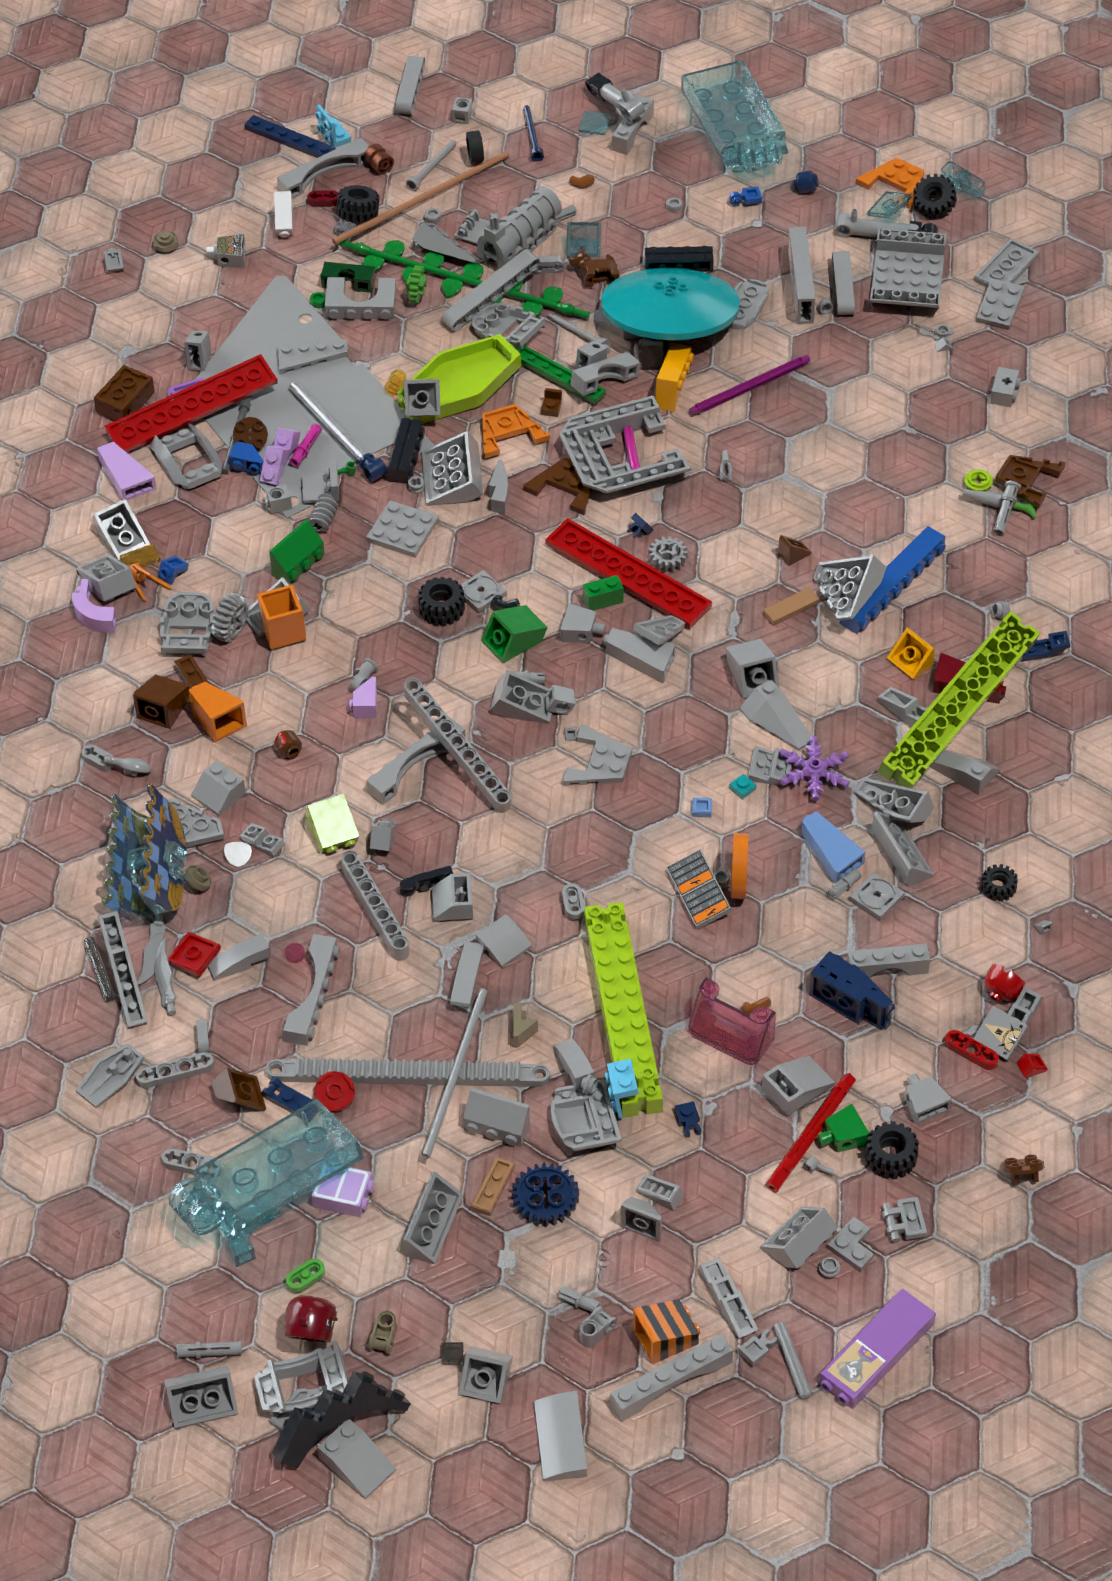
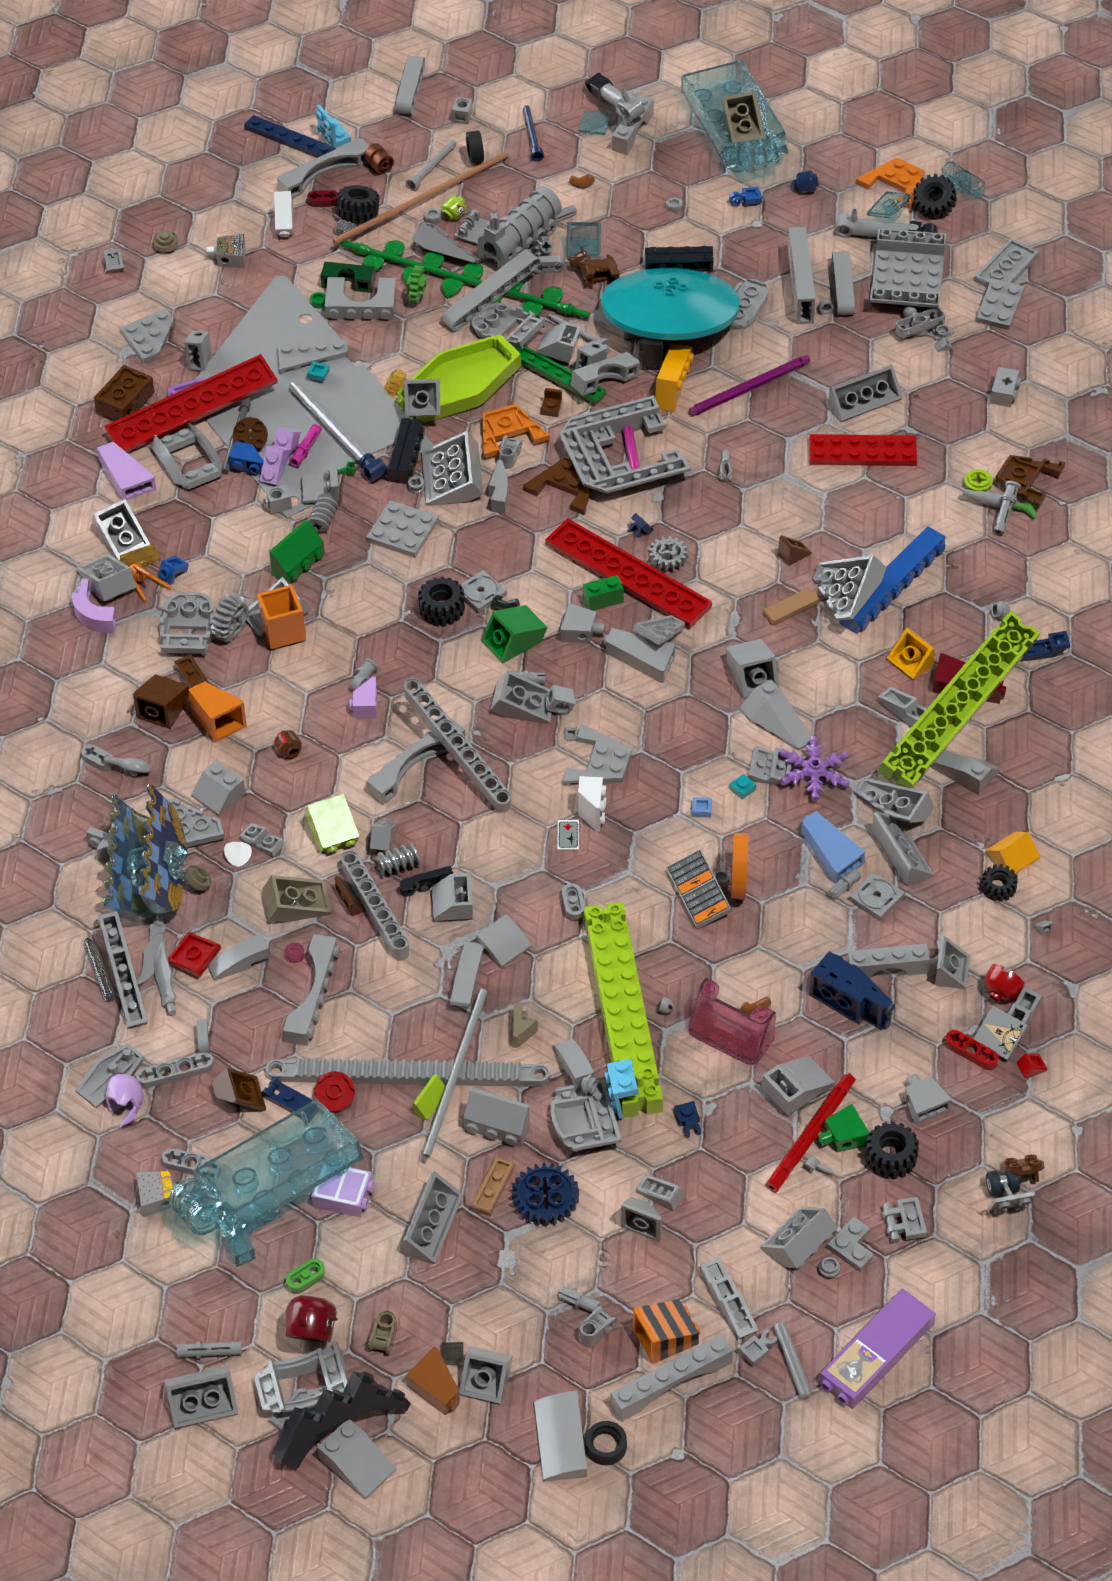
none -> light grey slope [86,827,113,861]
none -> lavender helmet [106,1074,144,1127]
none -> light grey plate [120,309,175,364]
none -> light grey torso [136,1171,186,1217]
none -> dark tan slope [262,875,332,922]
none -> teal plate [307,361,330,382]
none -> reddish brown slope [334,876,365,916]
none -> light grey piece [377,843,421,877]
none -> dark orange slope [406,1346,460,1415]
none -> lime slope [413,1074,446,1120]
none -> lime head [442,196,466,221]
none -> light grey piece [499,435,523,469]
none -> light grey gear [531,236,553,256]
none -> light grey slope [536,322,581,363]
none -> light grey sticker [558,820,579,849]
none -> white slope [578,776,606,832]
none -> black tyre [586,1421,627,1465]
none -> light grey hinge [658,996,674,1014]
none -> dark tan slope [722,91,765,144]
none -> red plate [809,434,917,466]
none -> light grey slope [828,365,903,421]
none -> light grey piece [896,305,945,338]
none -> light grey slope [935,936,970,989]
none -> light orange slope [985,832,1040,874]
none -> plate [986,1170,1036,1214]

